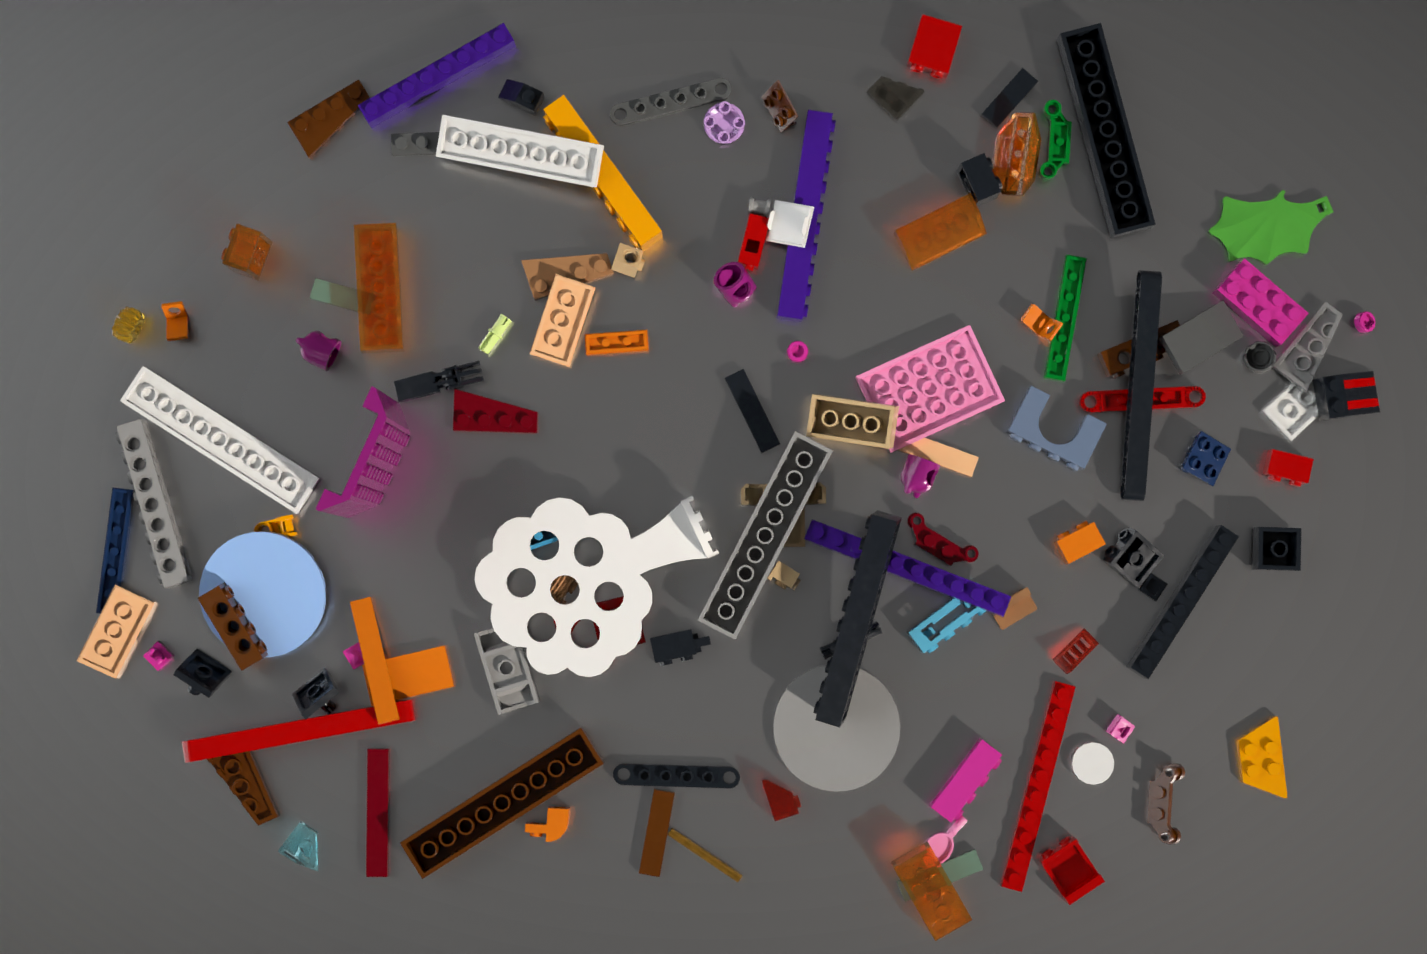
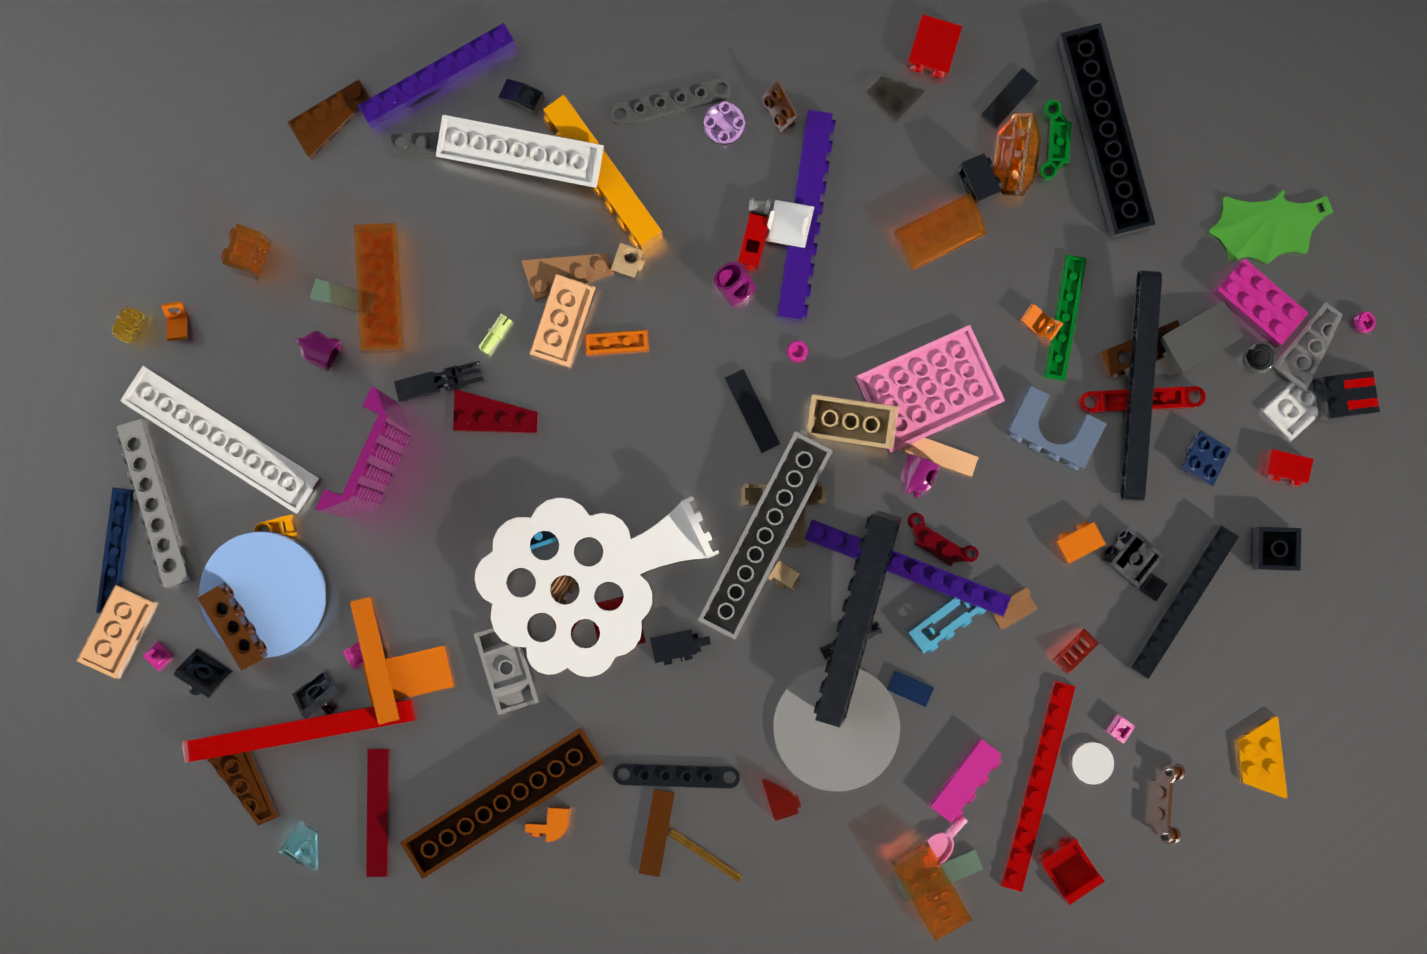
none -> dark blue tile [887,671,934,707]

